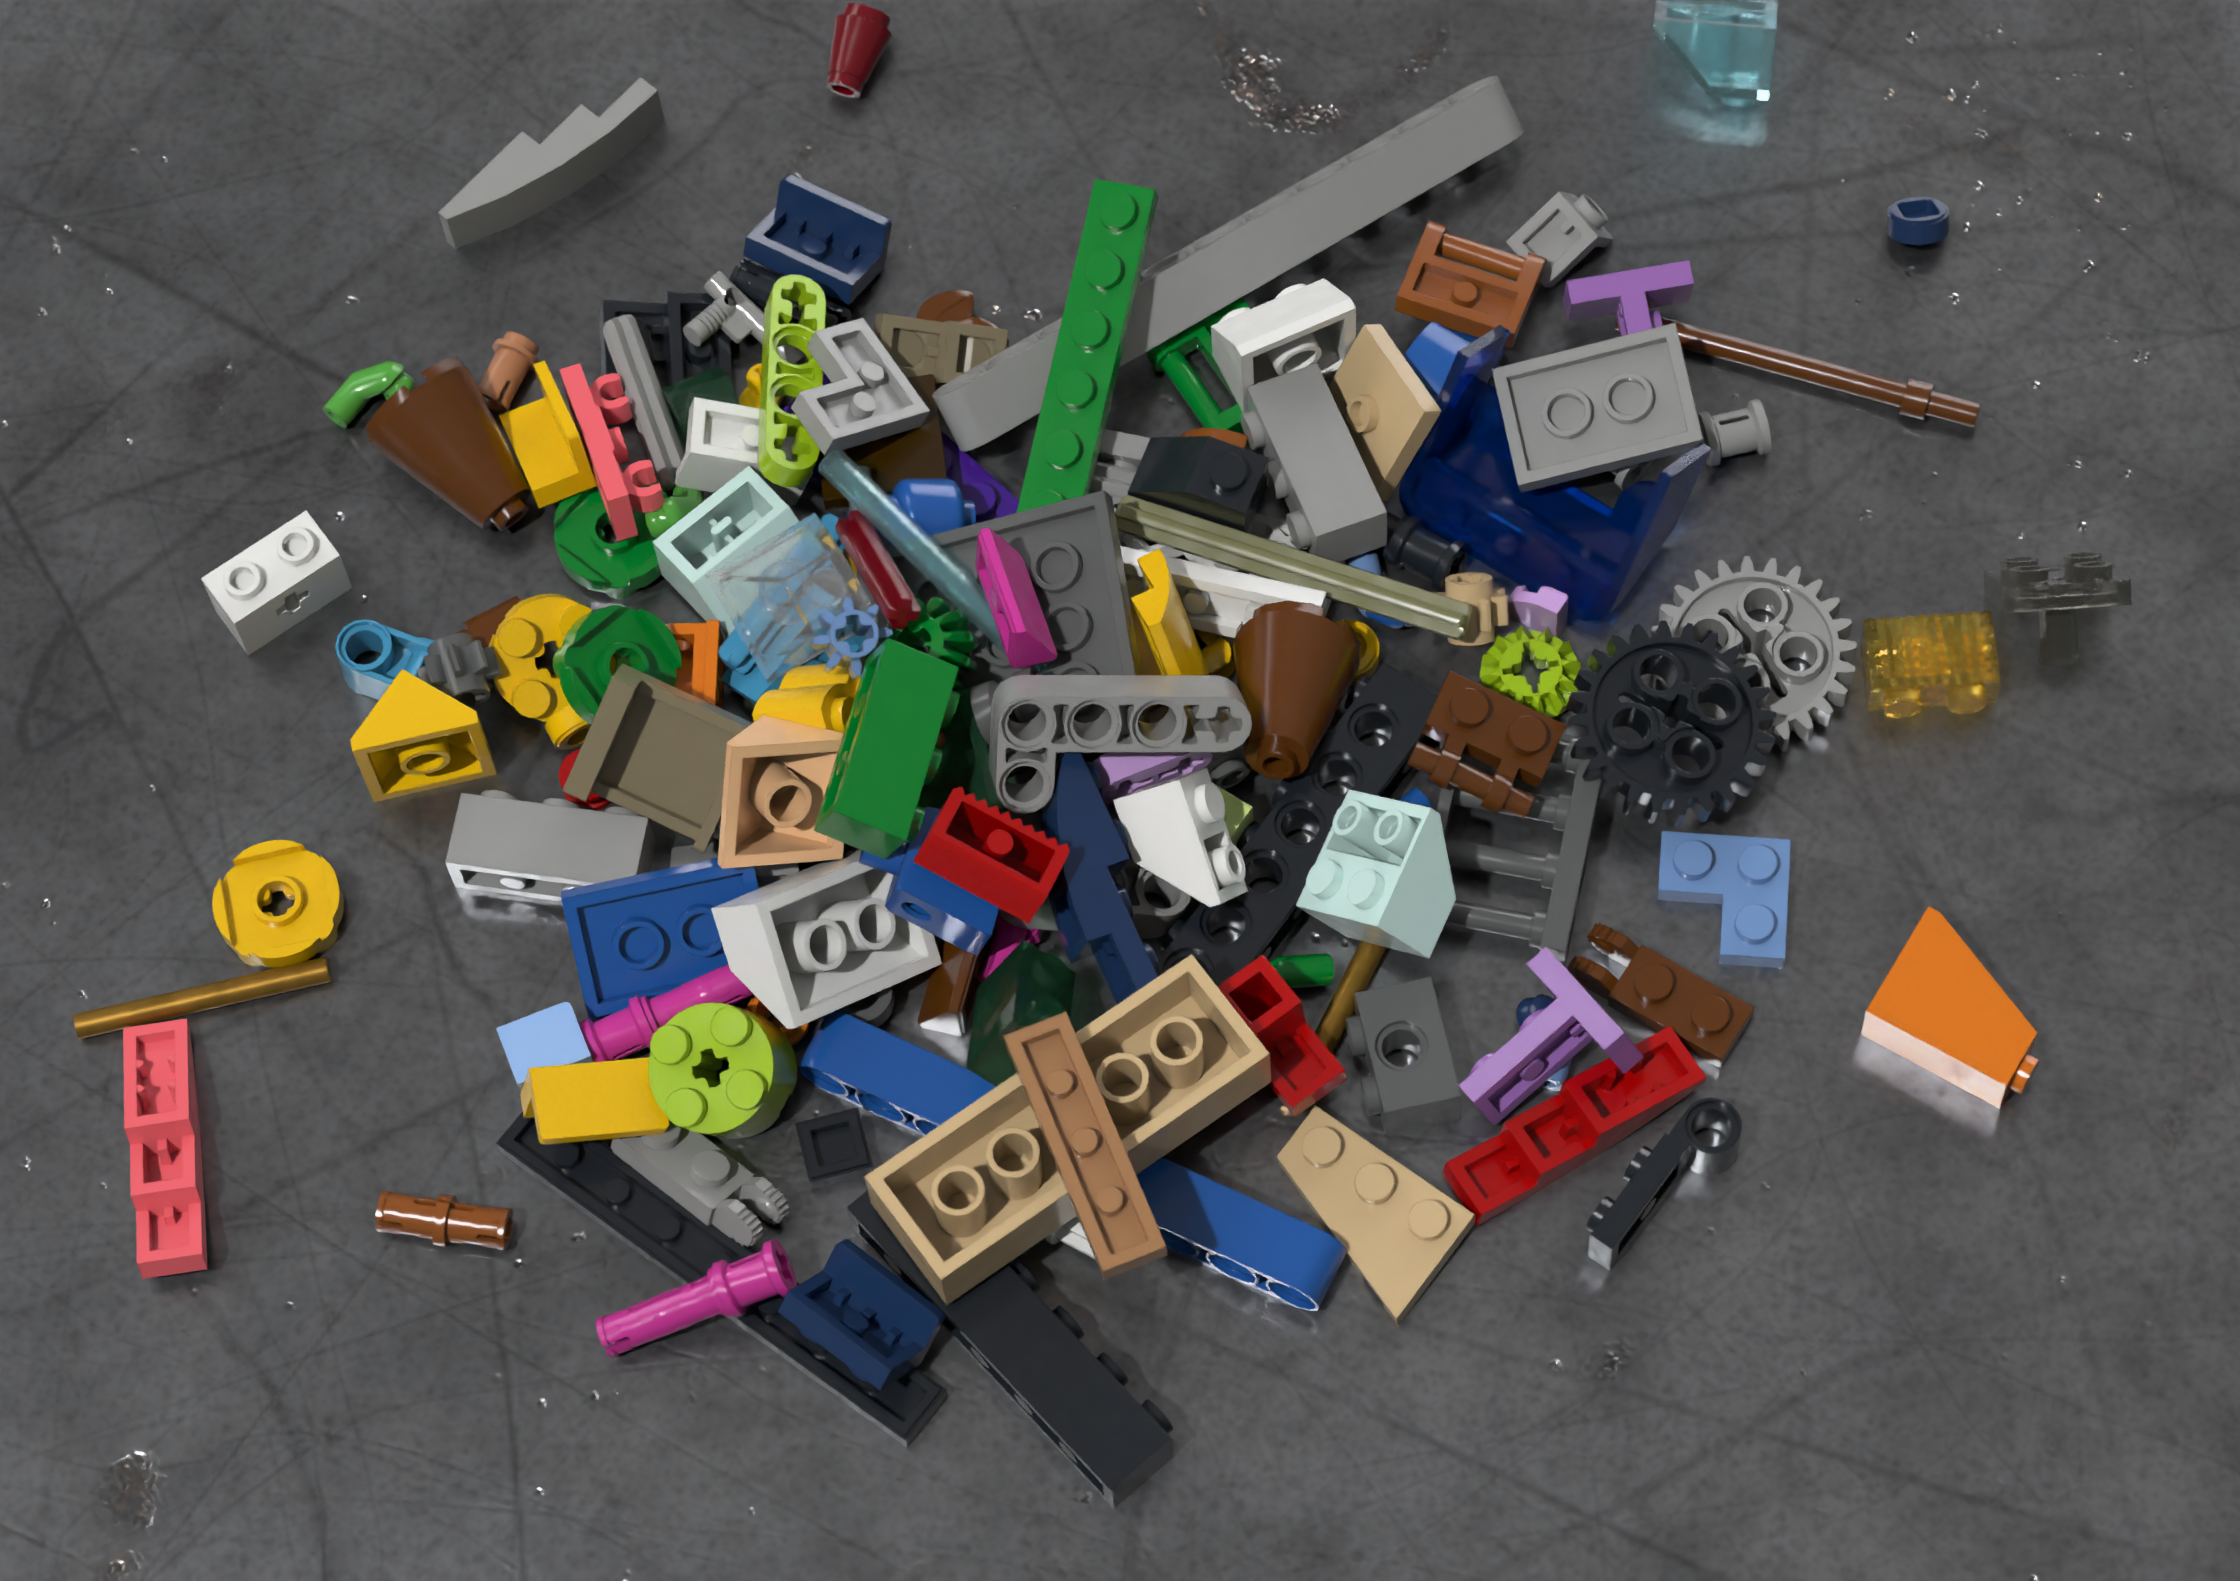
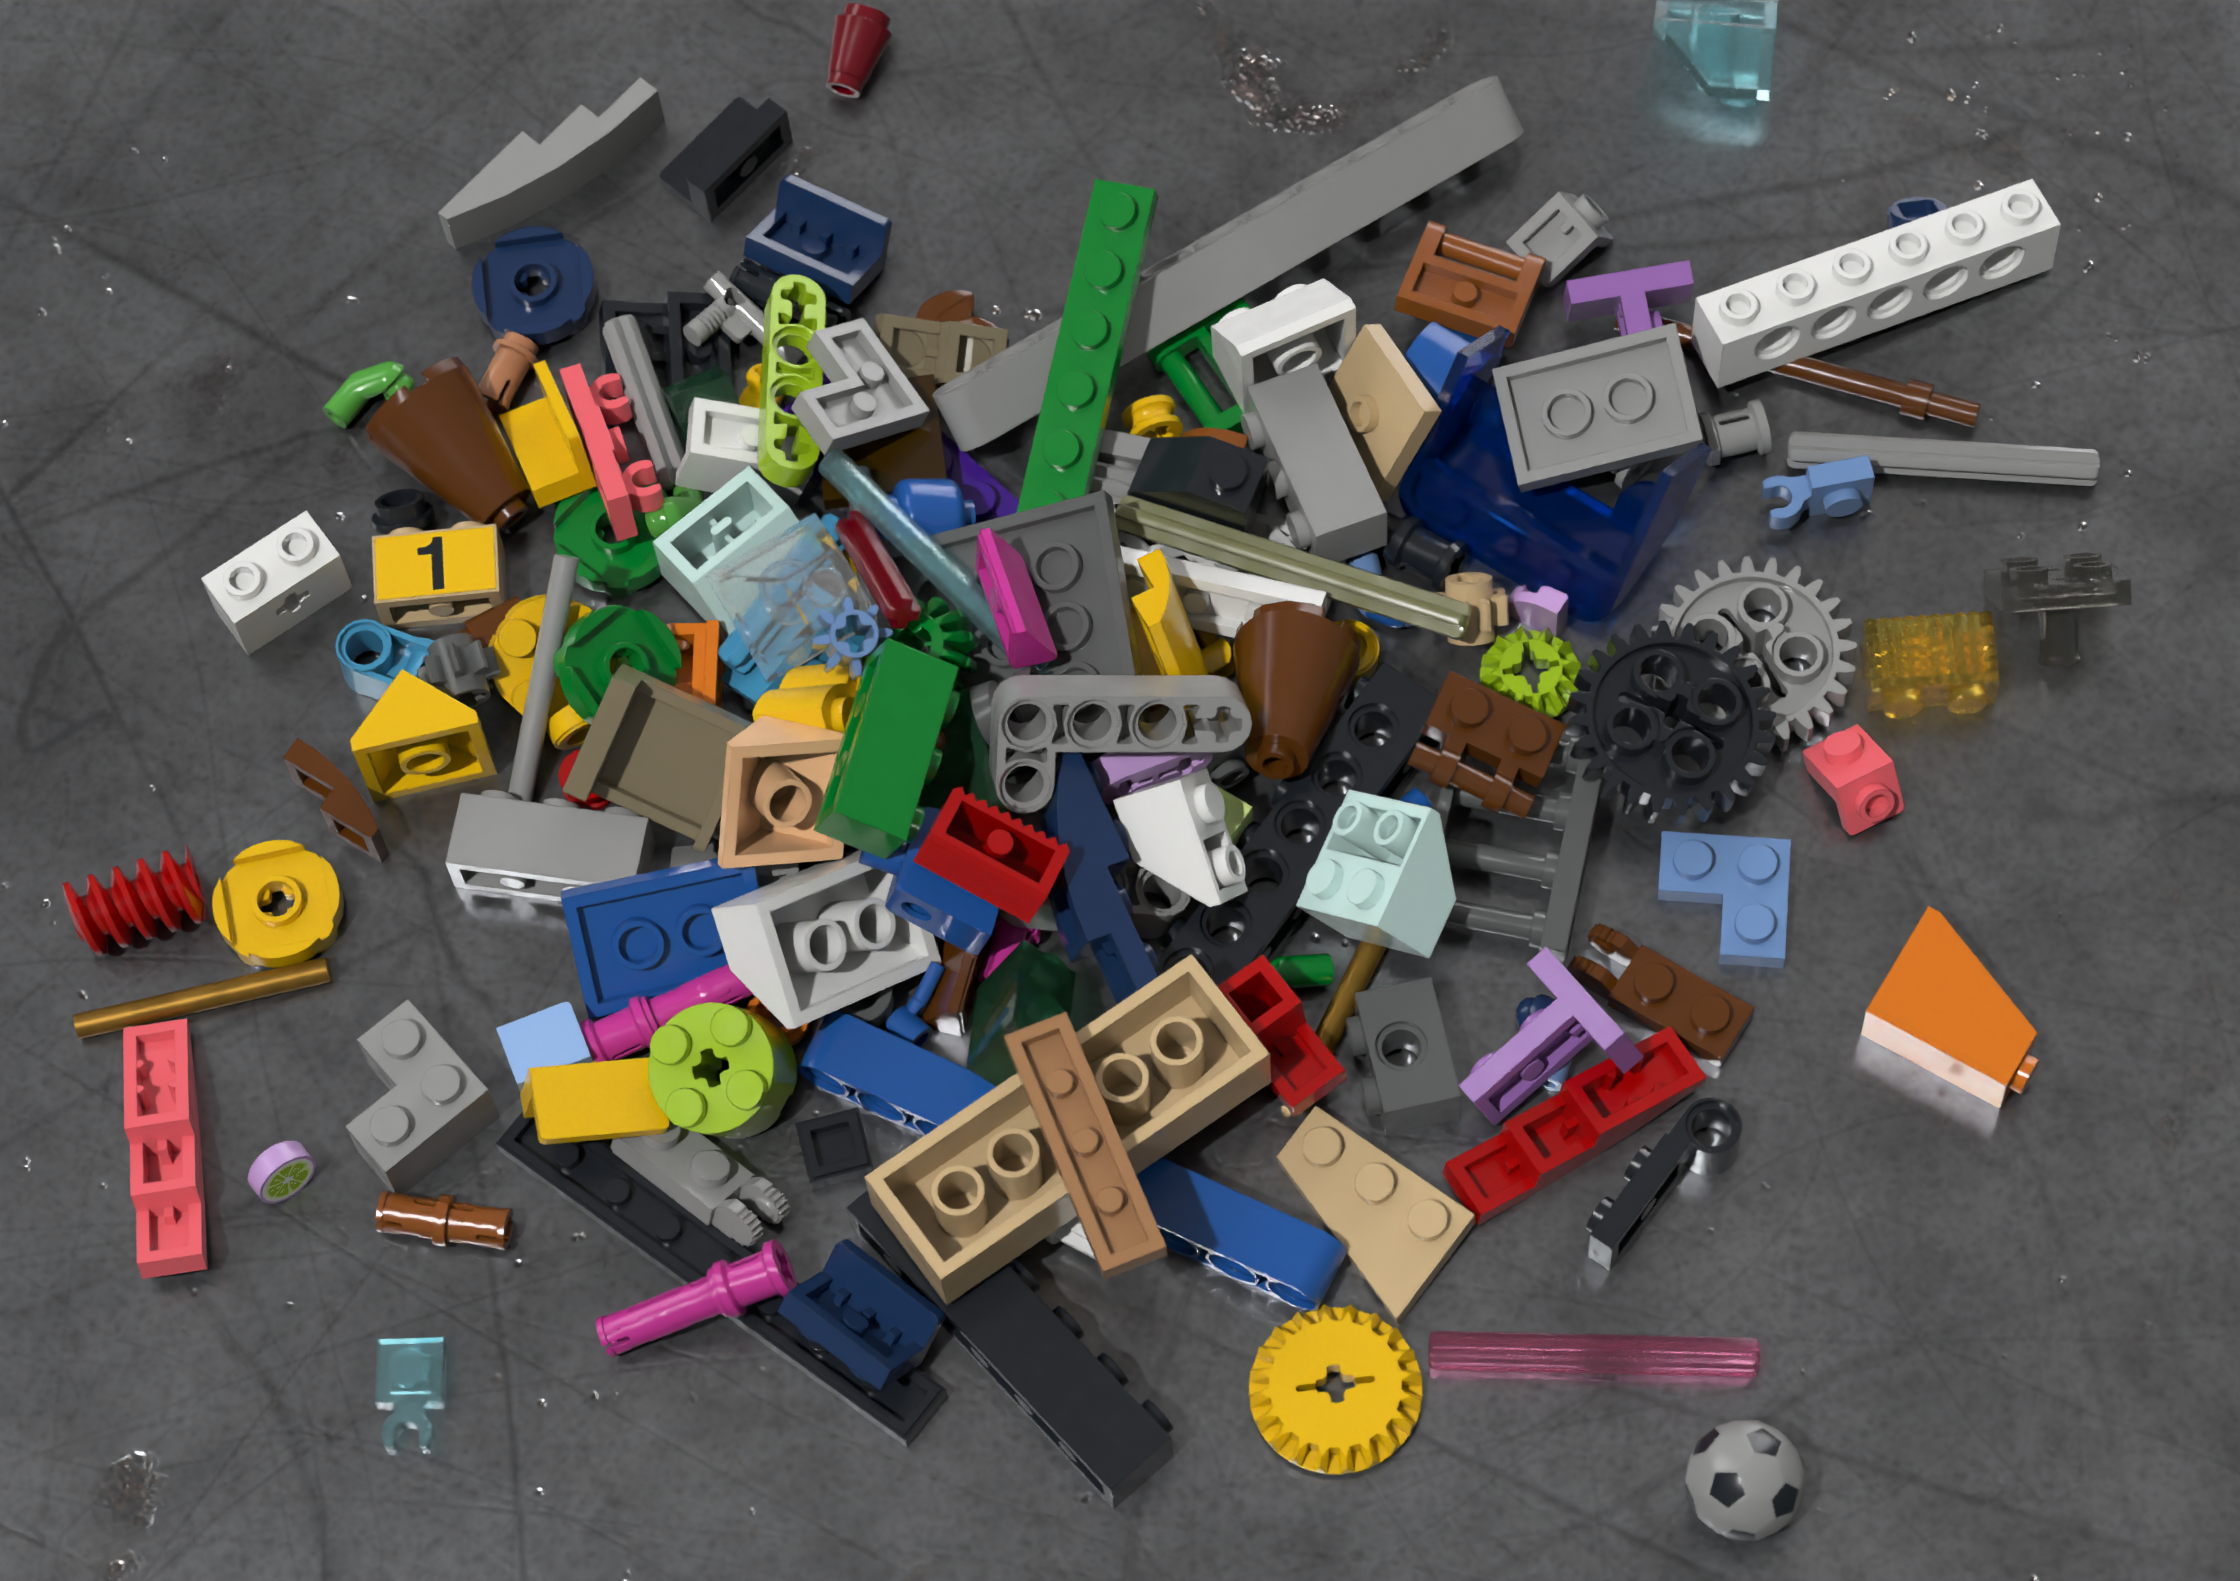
none -> red piece [62,844,207,956]
none -> tile [248,1141,316,1204]
none -> reddish brown slope [283,738,389,863]
none -> light grey brick [345,999,500,1194]
none -> black plate [372,489,435,535]
none -> brick [372,521,508,629]
none -> clear light blue plate [375,1337,447,1455]
none -> dark blue plate [472,226,596,345]
none -> light grey bar [508,554,579,802]
none -> black panel [659,97,793,222]
none -> blue hand [886,961,946,1048]
none -> yellow bush [1121,394,1183,438]
none -> yellow gear [1249,1304,1423,1474]
none -> clear pink axle [1428,1331,1760,1377]
none -> light grey piece [1685,1420,1805,1541]
none -> white brick [1691,179,2061,388]
none -> medium blue plate [1761,455,1875,529]
none -> light grey axle [1787,431,2100,486]
none -> coral bracket [1802,724,1904,835]

